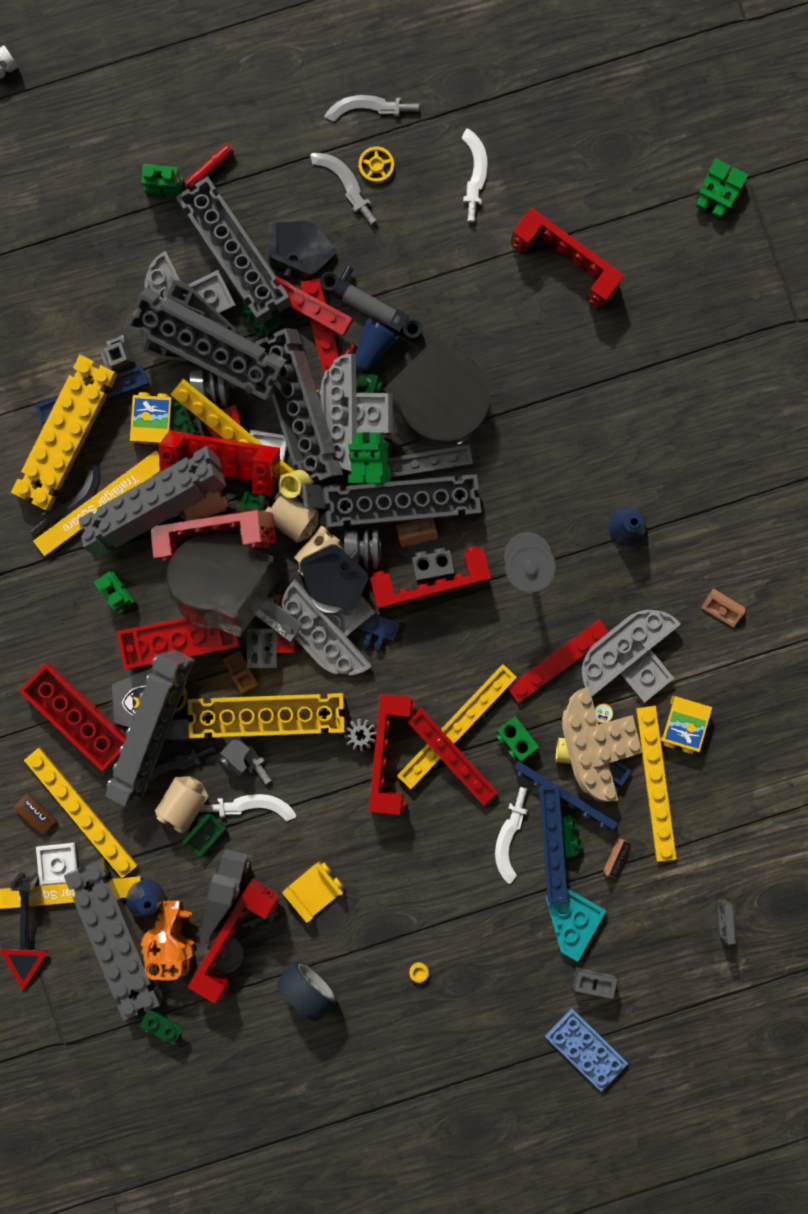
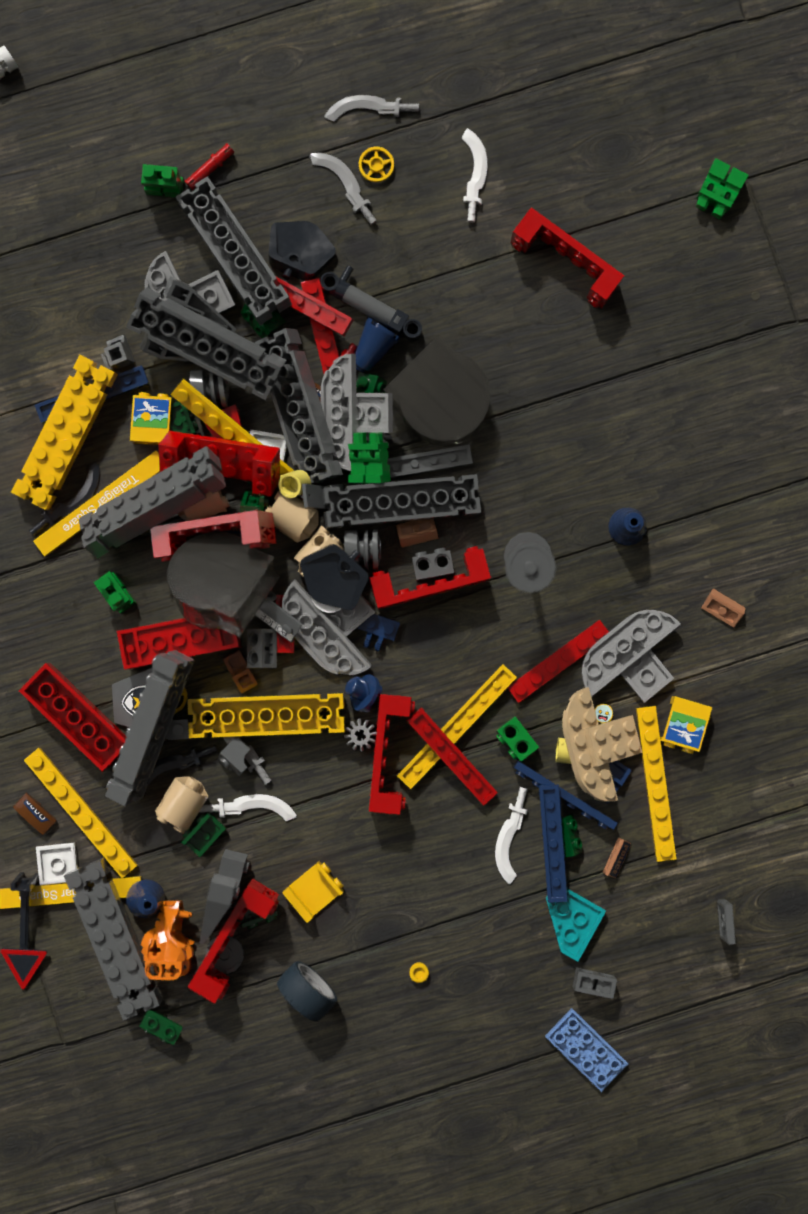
none -> dark blue plate [345,675,382,713]

